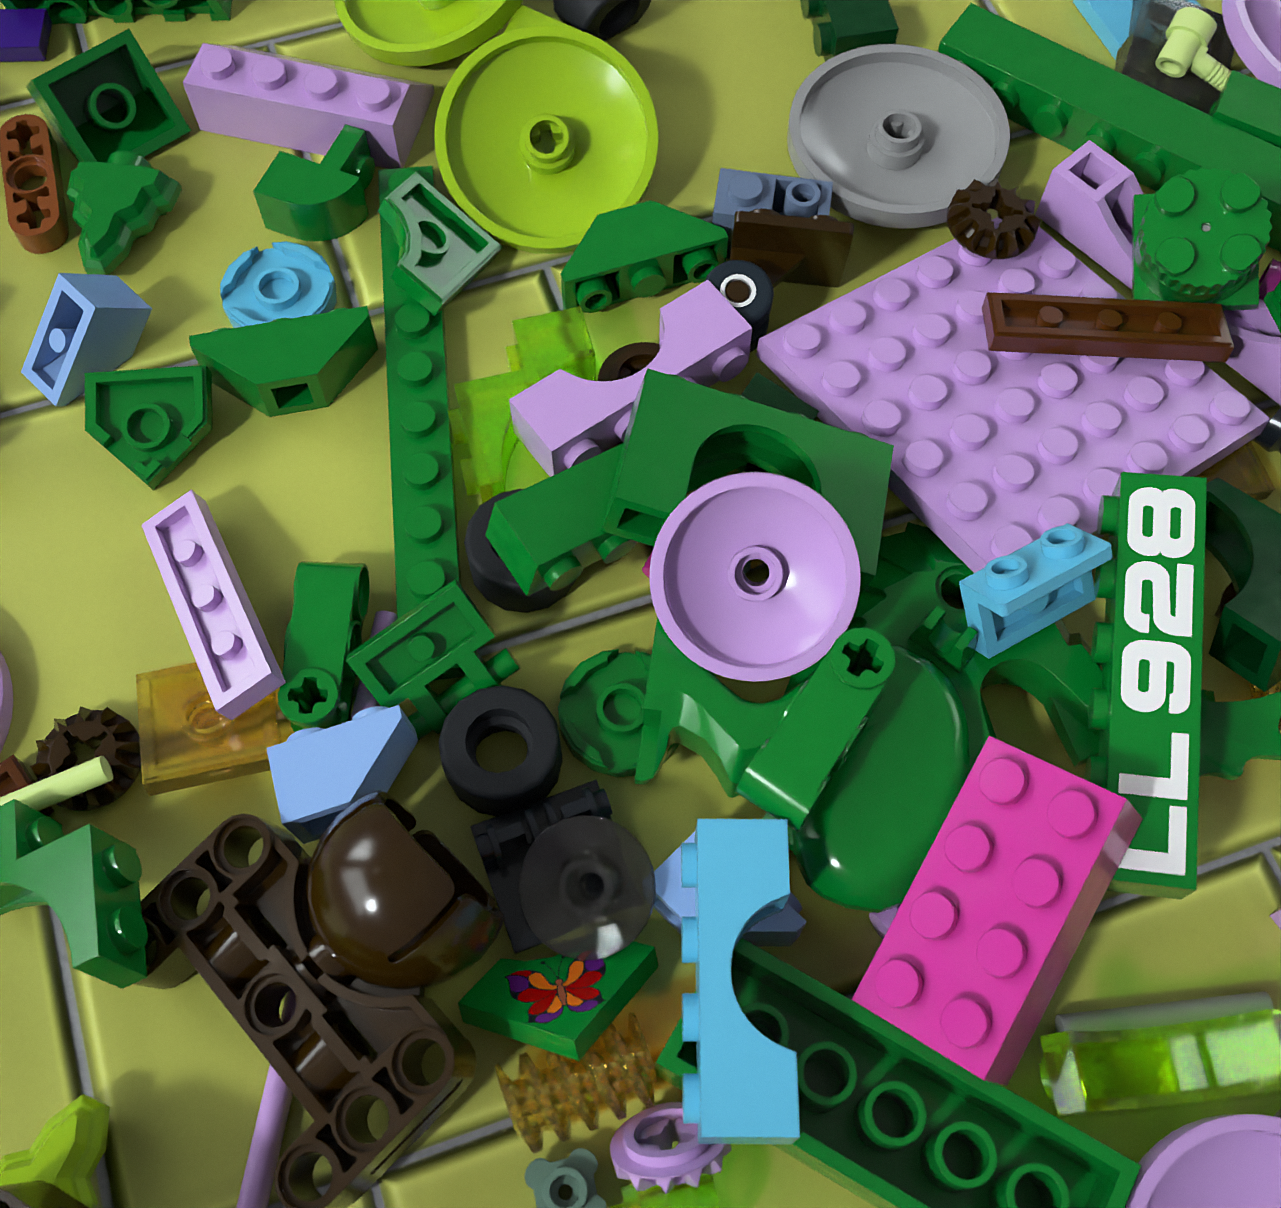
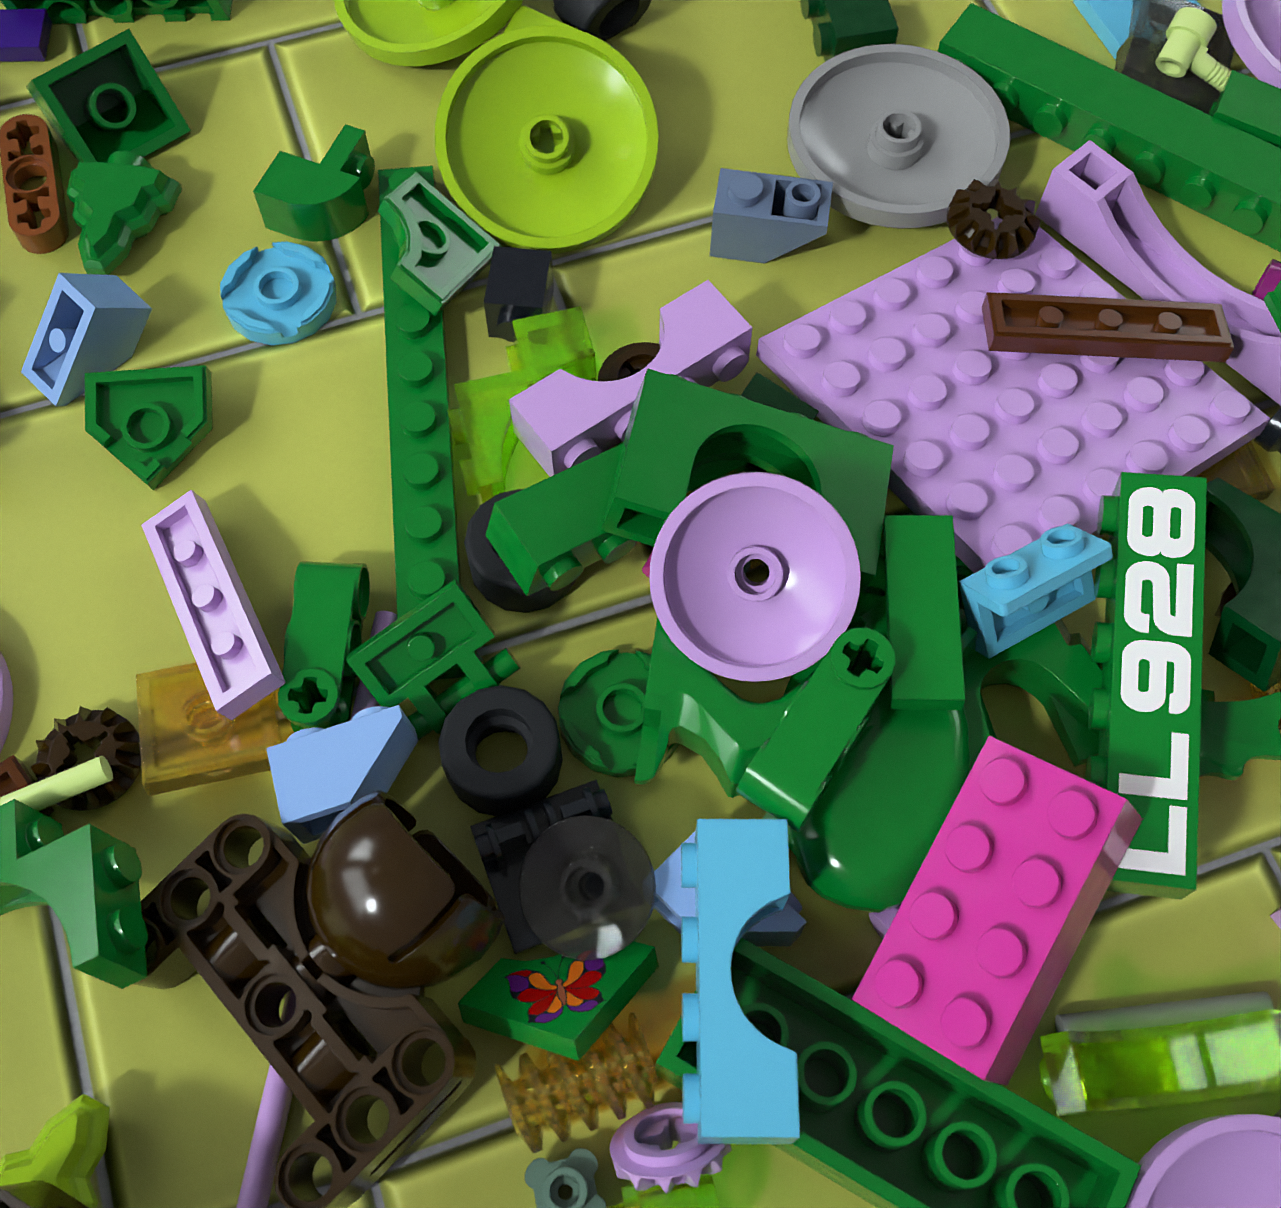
lavender slope [183,43,434,169] -> none
green slope [189,306,378,417] -> none
green slope [561,200,728,318] -> none
dark brown plate [704,208,854,352] -> none
green piece [1132,167,1272,311] -> none
none -> black brick [484,246,554,343]
none -> green tile [883,515,965,710]

